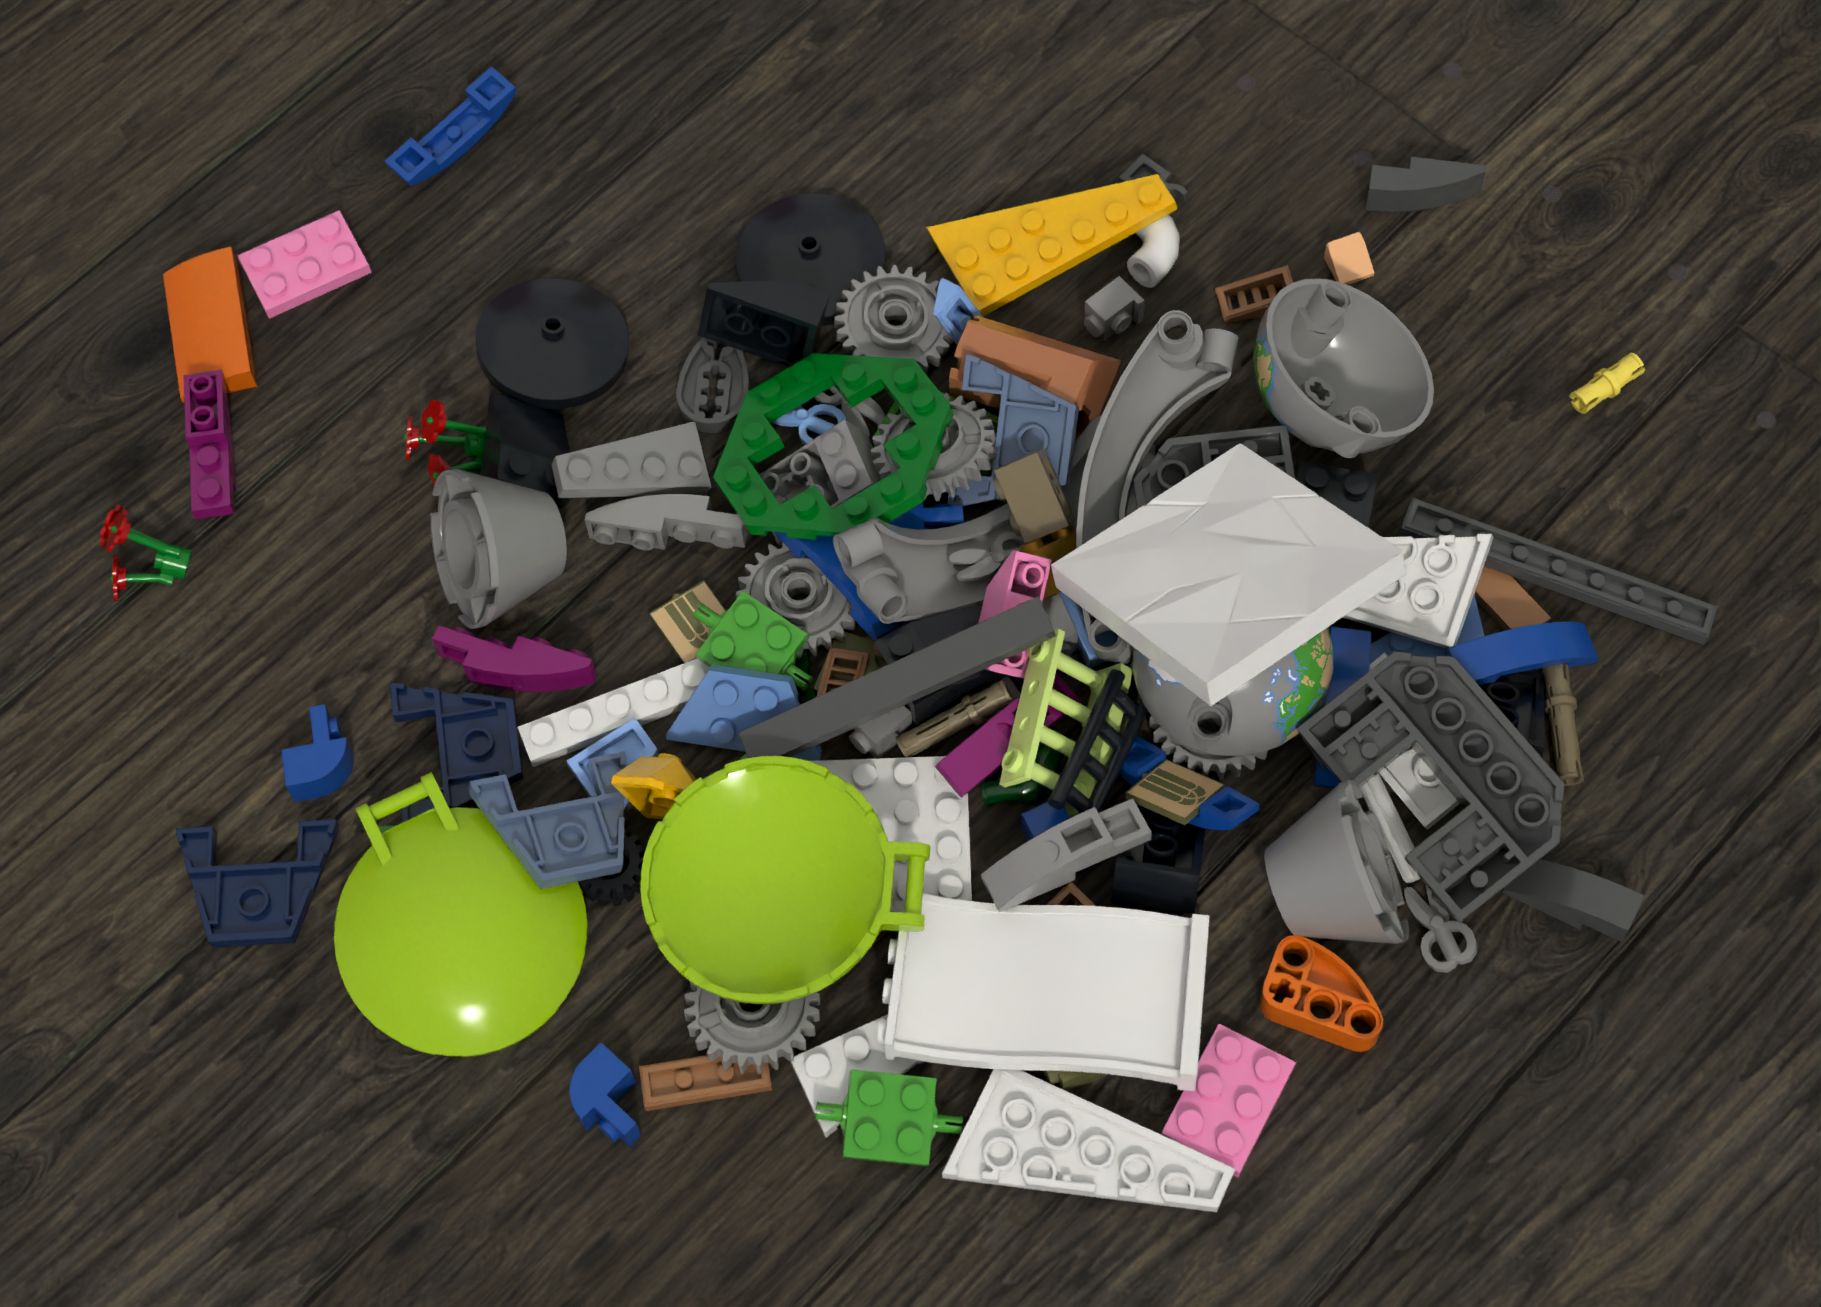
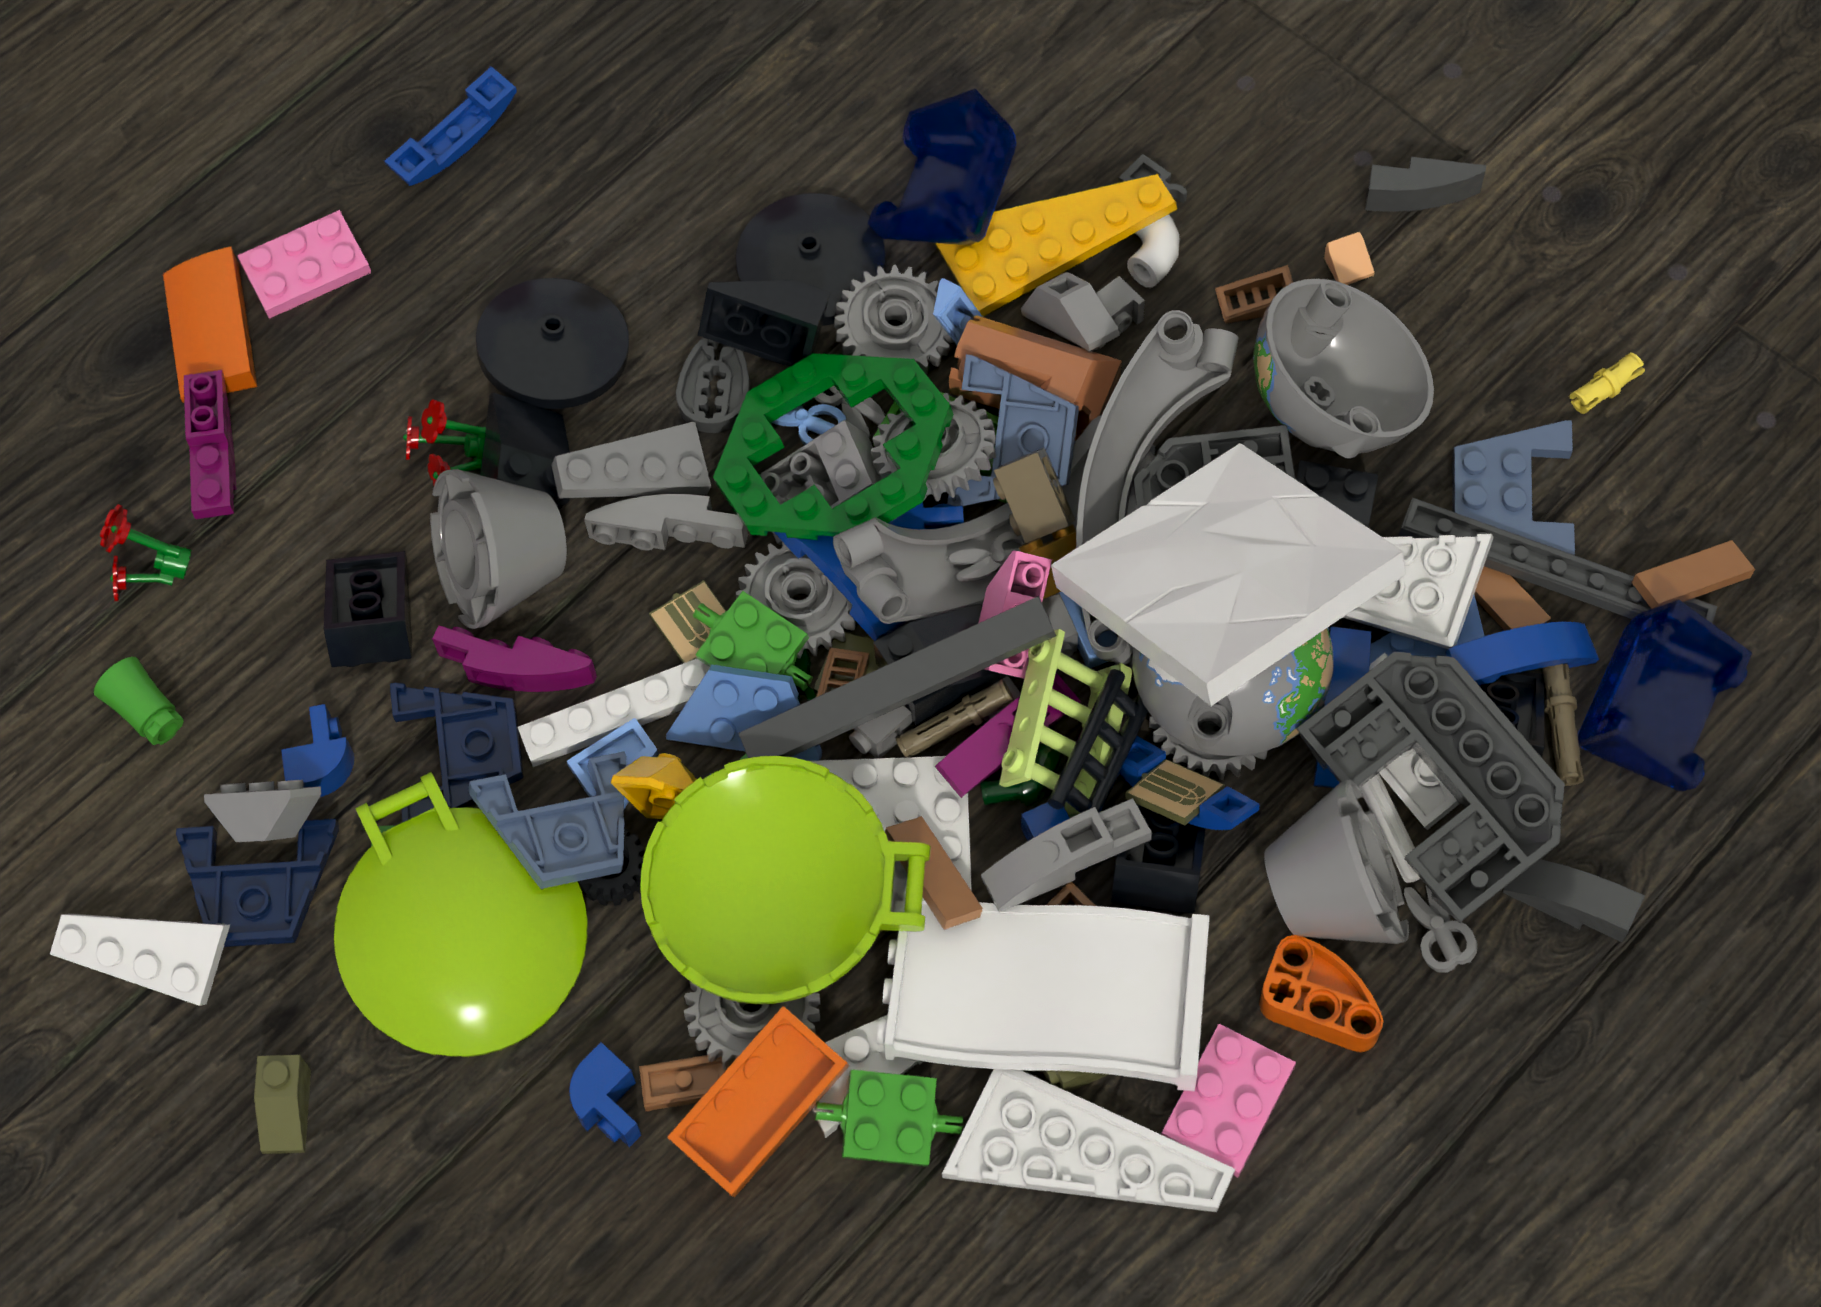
none -> white wing [50,914,230,1006]
none -> bright green plant [94,657,184,745]
none -> light grey slope [204,780,321,842]
none -> olive slope [254,1055,311,1154]
none -> black slope [324,551,412,668]
none -> orange slope [667,1006,849,1197]
none -> clear blue windscreen [867,89,1016,245]
none -> medium nougat tile [885,816,983,930]
none -> light grey slope [1021,272,1120,352]
none -> sand blue wing [1452,420,1575,555]
none -> clear blue windscreen [1578,599,1752,791]
none -> medium nougat tile [1632,540,1755,612]

